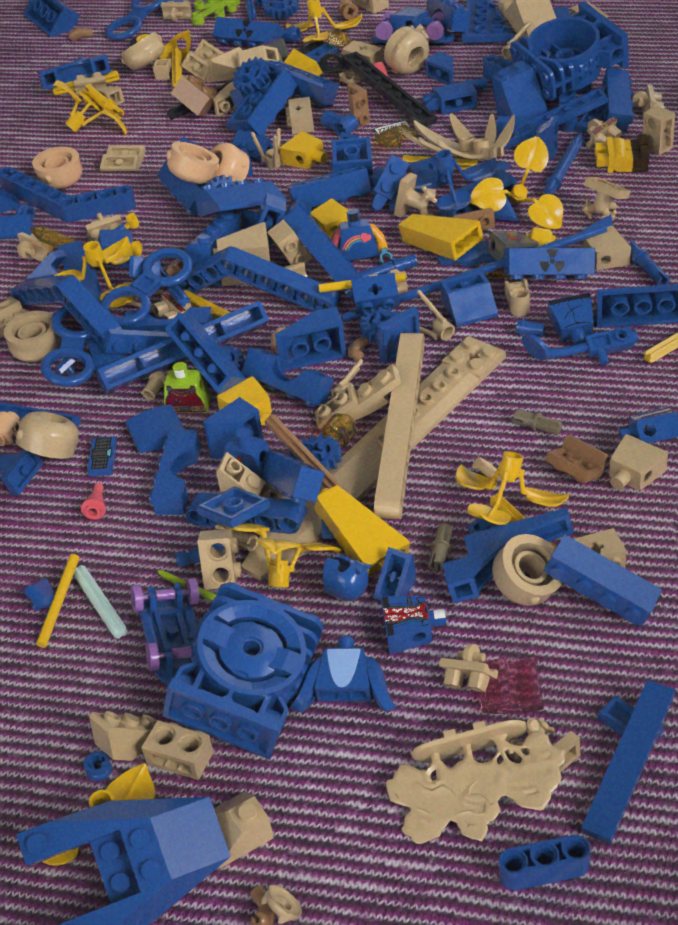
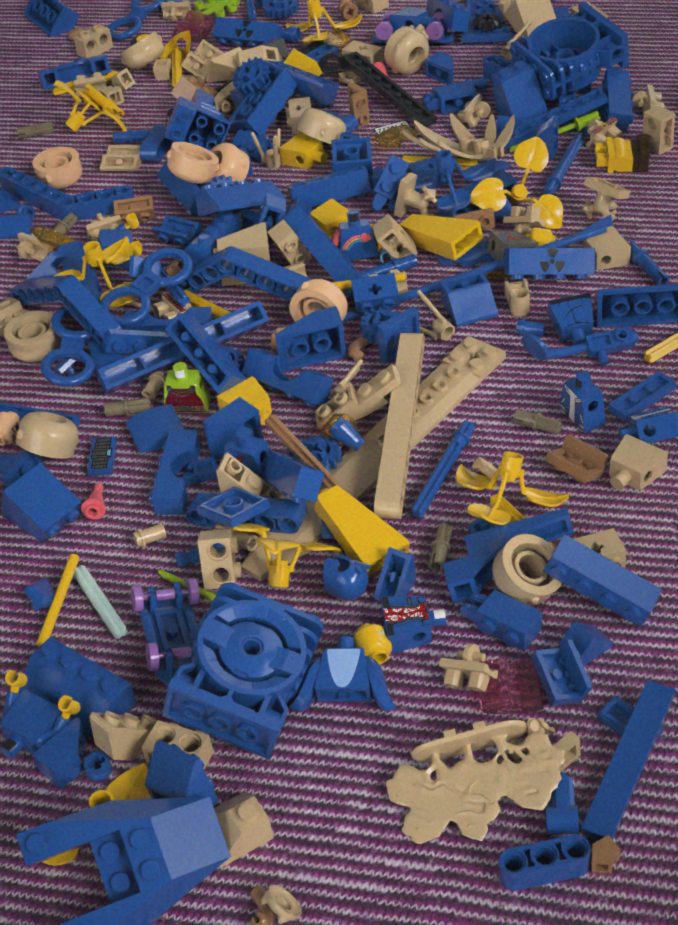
none -> torso [0,670,81,759]
none -> blue slope [1,463,81,542]
none -> dark tan axle [17,122,54,139]
none -> blue slope [19,636,137,740]
none -> blue slope [32,717,87,790]
none -> dark tan axle [47,213,78,244]
none -> tan brick [73,24,113,58]
none -> dark tan axle [104,397,151,417]
none -> tan piece [109,68,135,92]
none -> blue axle [113,129,150,144]
none -> medium nougat bracket [113,195,156,224]
none -> tan pin [132,523,167,548]
none -> blue beam [139,124,174,162]
none -> blue slope [145,739,219,806]
none -> blue bracket [152,215,202,247]
none -> blue brick [165,89,232,151]
none -> clear pink slope [172,10,216,44]
none -> blue tile [178,456,218,487]
none -> light nougat piece [289,279,348,322]
none -> tan piece [296,108,347,145]
none -> blue cone [328,417,365,452]
none -> yellow head [353,623,392,665]
none -> tan brick [372,214,418,259]
none -> blue axle [410,420,475,519]
none -> tan hips [457,94,491,128]
none -> blue hinge [460,589,542,652]
none -> black gear [473,13,501,31]
none -> tan hips [503,205,545,235]
none -> lime piece [508,111,601,152]
none -> blue bracket [531,639,592,706]
none -> blue piece [546,773,579,835]
none -> blue slope [557,622,614,666]
none -> blue torso [560,372,605,434]
none -> medium nougat piece [591,835,621,874]
none -> blue plate [608,371,677,423]

